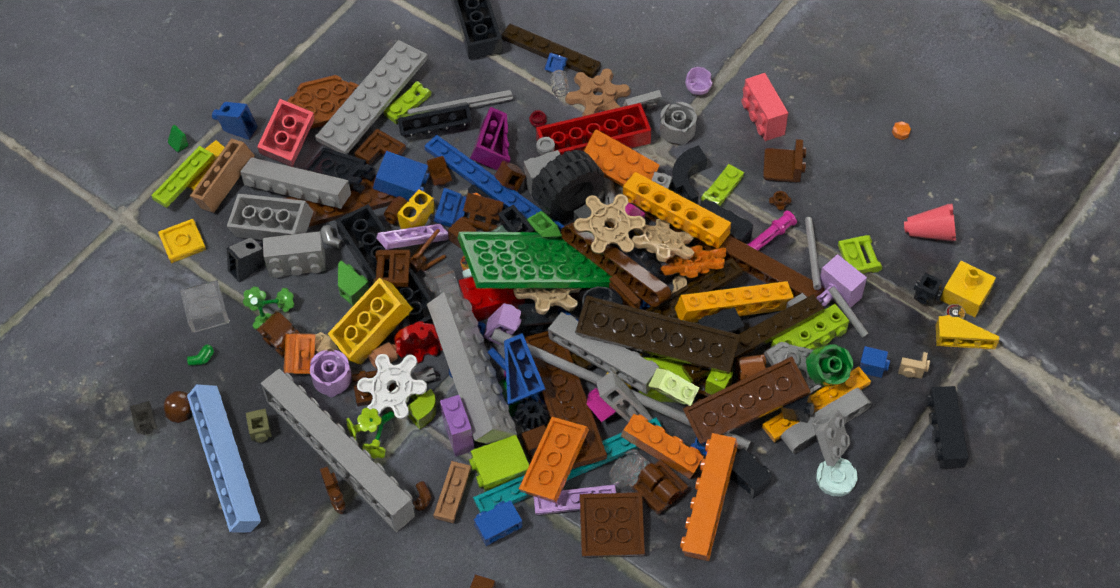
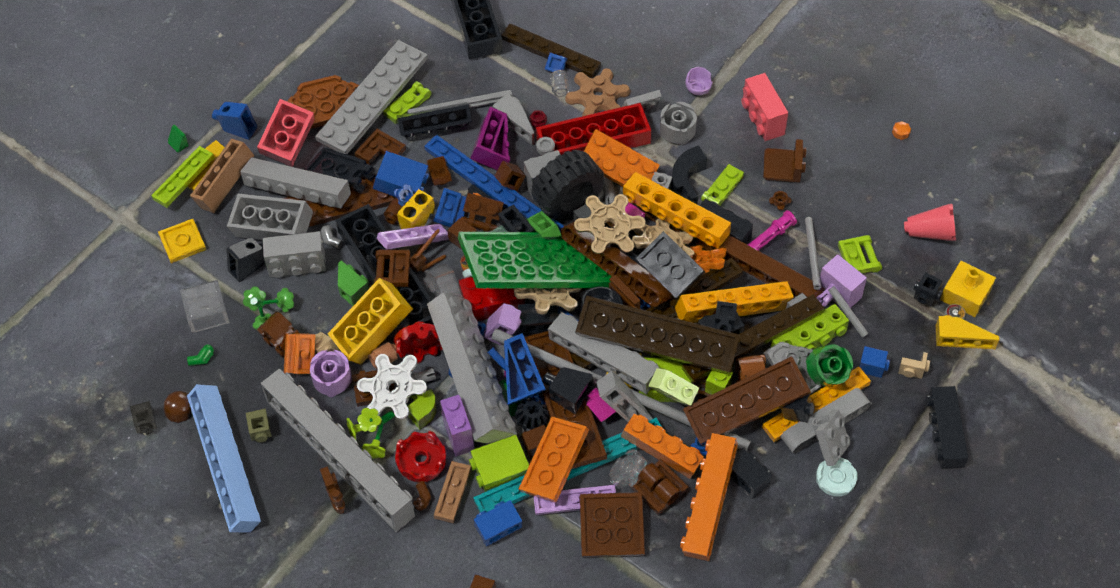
none -> blue plate [394,184,414,206]
none -> red plate [395,431,446,482]
none -> light grey slope [492,93,535,145]
none -> black torso [543,367,593,414]
none -> plate [636,231,705,299]
none -> black plate [715,301,737,332]

